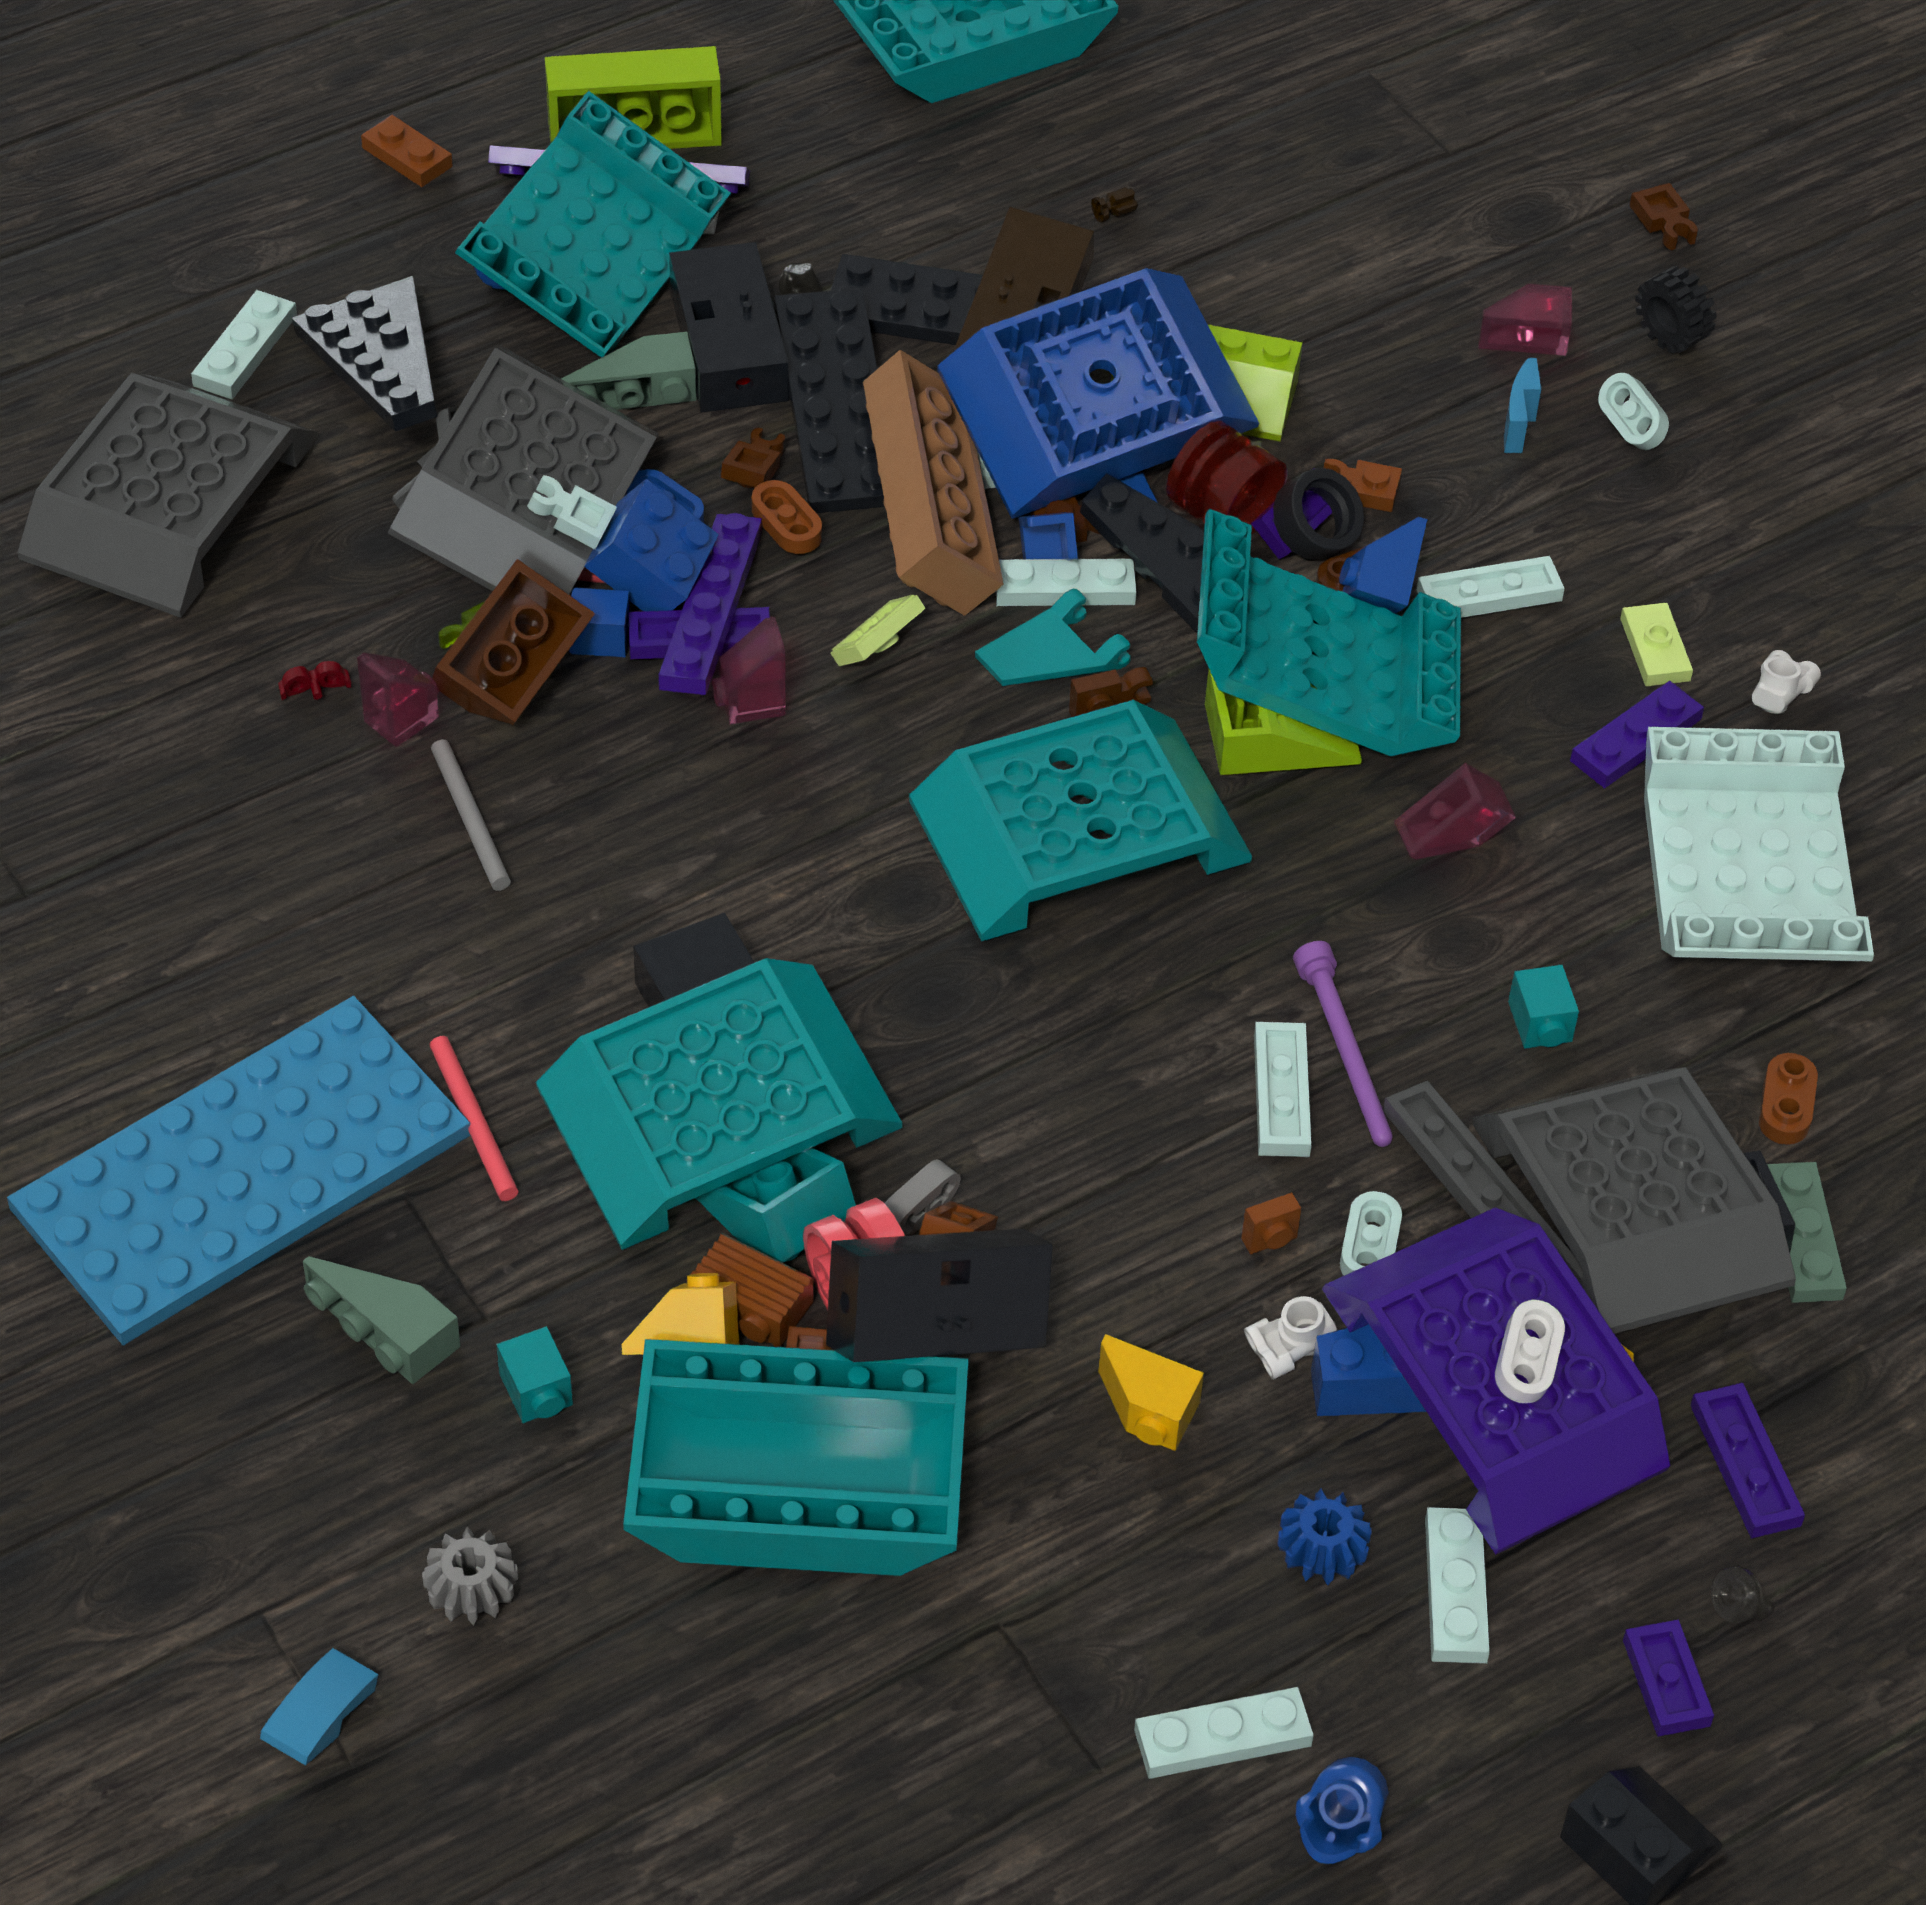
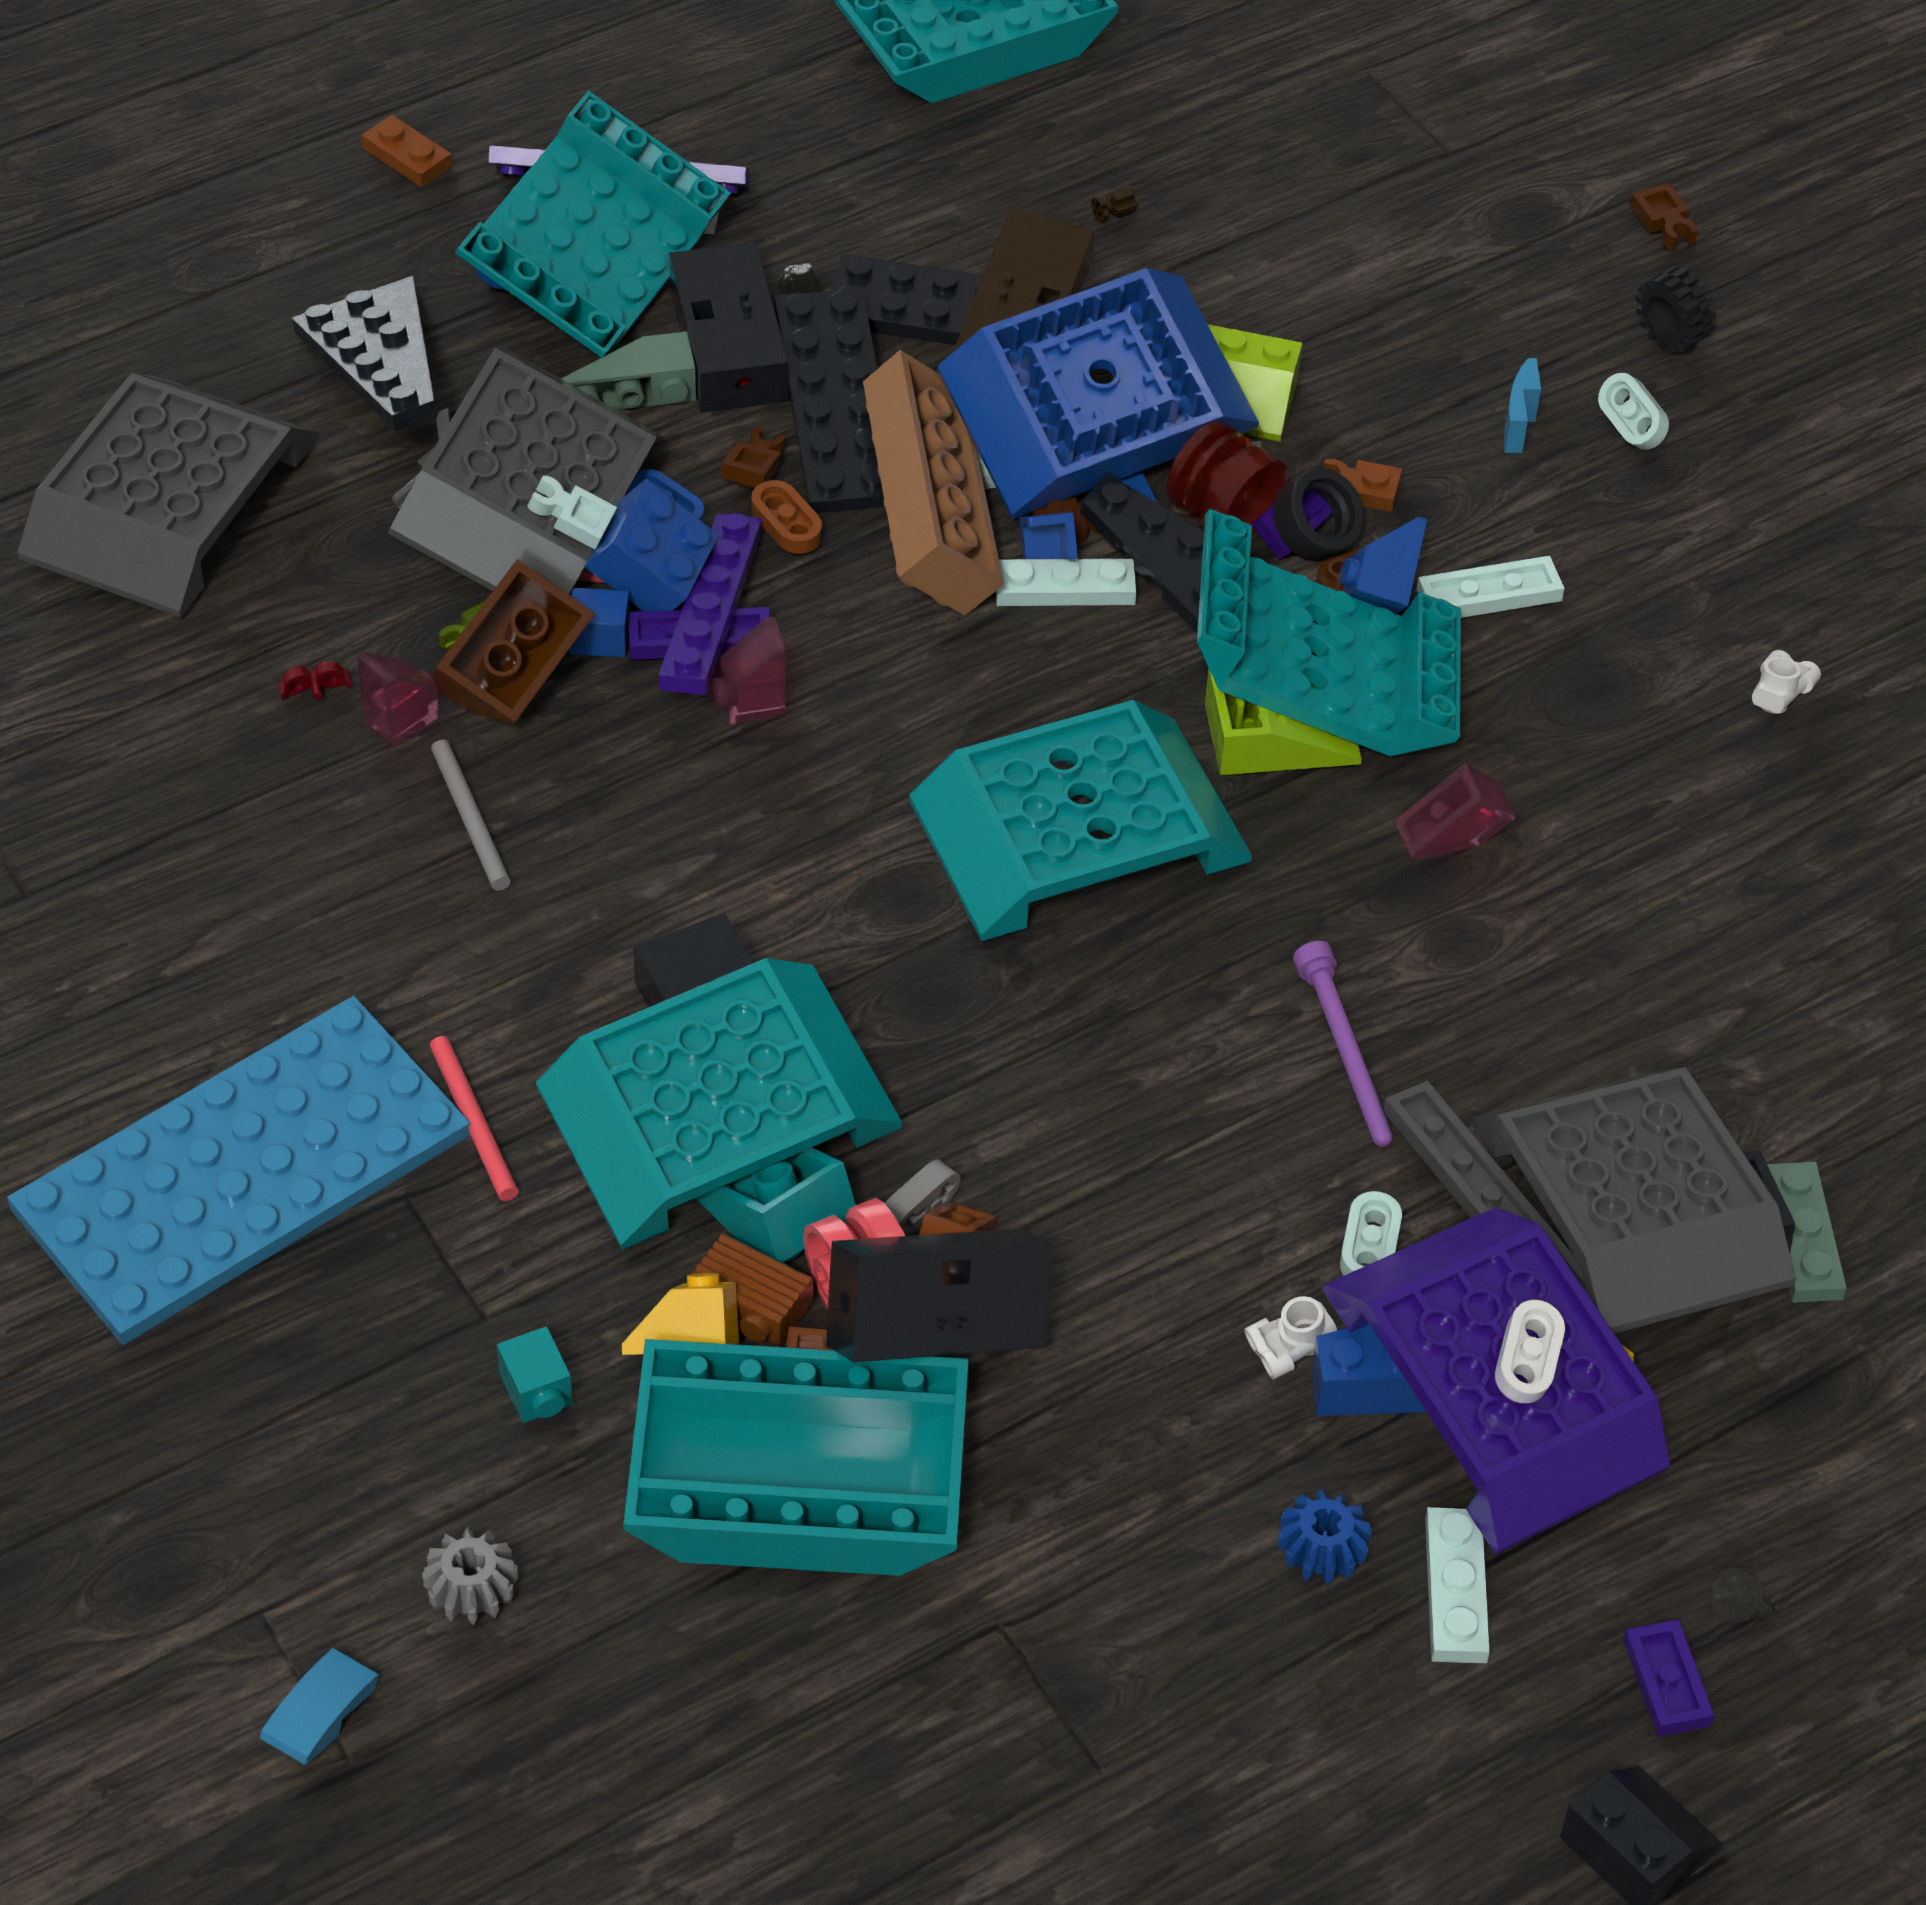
light aqua plate [191,290,297,400] -> none
sand green slope [303,1256,461,1384] -> none
lime brick [545,46,721,149] -> none
yellowish green plate [831,595,926,666] -> none
teal flag [975,588,1131,686] -> none
reddish brown plate [1069,667,1153,717] -> none
yellow slope [1098,1334,1204,1451] -> none
light aqua plate [1134,1687,1313,1779] -> none
dark orange plate [1241,1192,1301,1255] -> none
light aqua plate [1254,1022,1311,1157] -> none
blue head [1296,1757,1389,1864] -> none
clear pink slope [1478,284,1572,356] -> none
teal brick [1508,965,1579,1049] -> none
dark purple plate [1570,681,1704,789] -> none
yellowish green plate [1620,603,1693,686] -> none
light aqua slope [1644,727,1874,961] -> none
dark purple plate [1690,1383,1805,1539] -> none
dark orange plate [1759,1053,1818,1145] -> none

